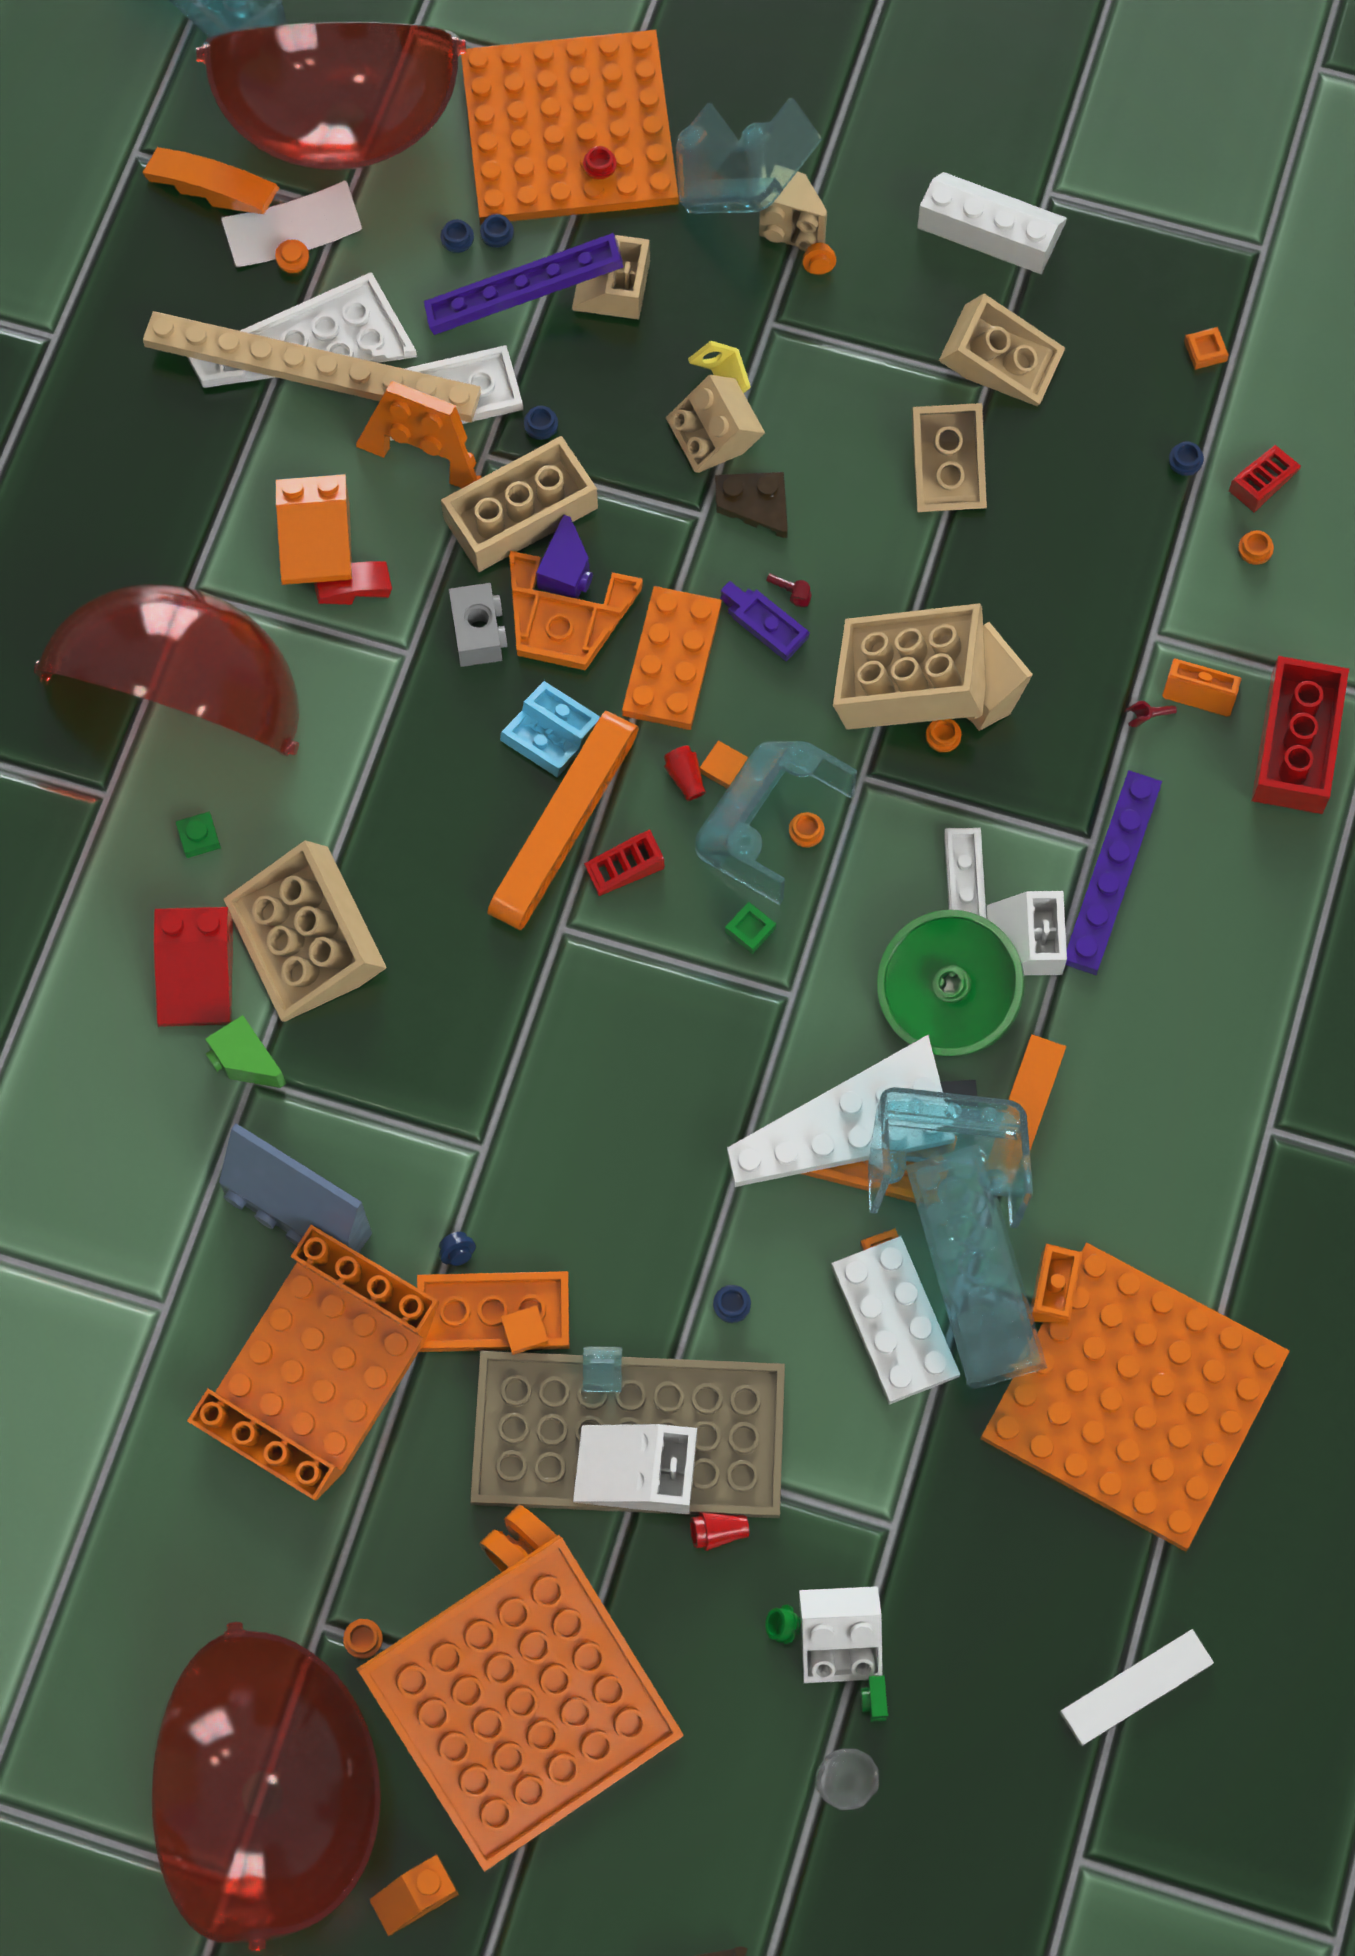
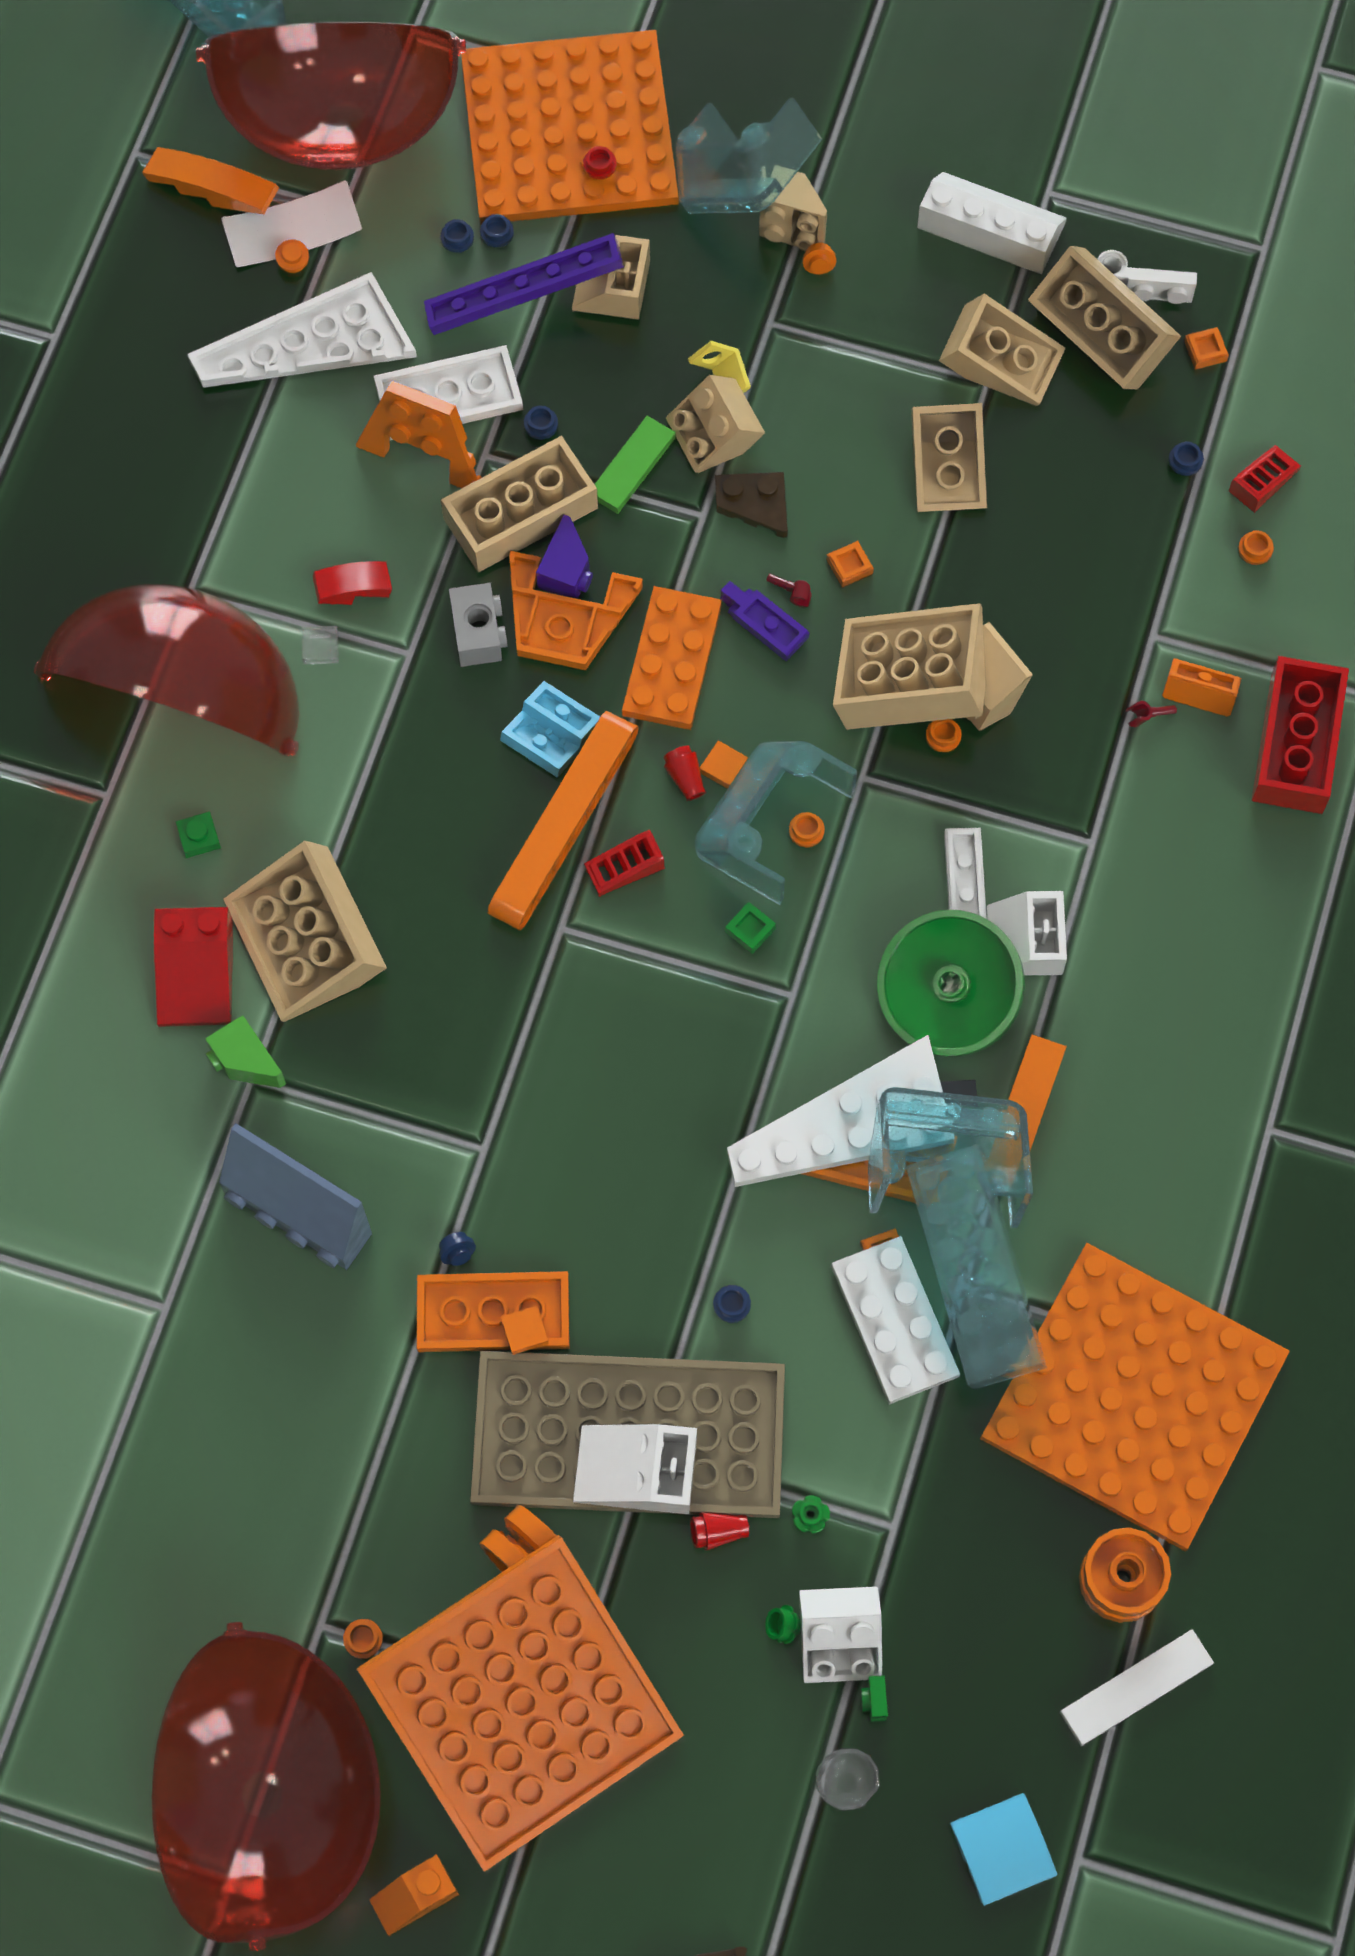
tan plate [143,311,481,423] -> none
orange slope [187,1225,439,1501] -> none
orange slope [276,475,352,585] -> none
clear light blue slope [583,1346,622,1392] -> none
orange slope [1028,1243,1083,1322] -> none
dark purple plate [1066,770,1162,975] -> none
none -> clear tile [302,626,339,664]
none -> bright green tile [594,416,676,514]
none -> green plate [792,1495,830,1534]
none -> orange tile [827,541,874,588]
none -> medium azure slope [950,1793,1057,1905]
none -> tan brick [1028,246,1181,390]
none -> orange wheel [1079,1527,1171,1623]
none -> white plate [1098,250,1197,304]

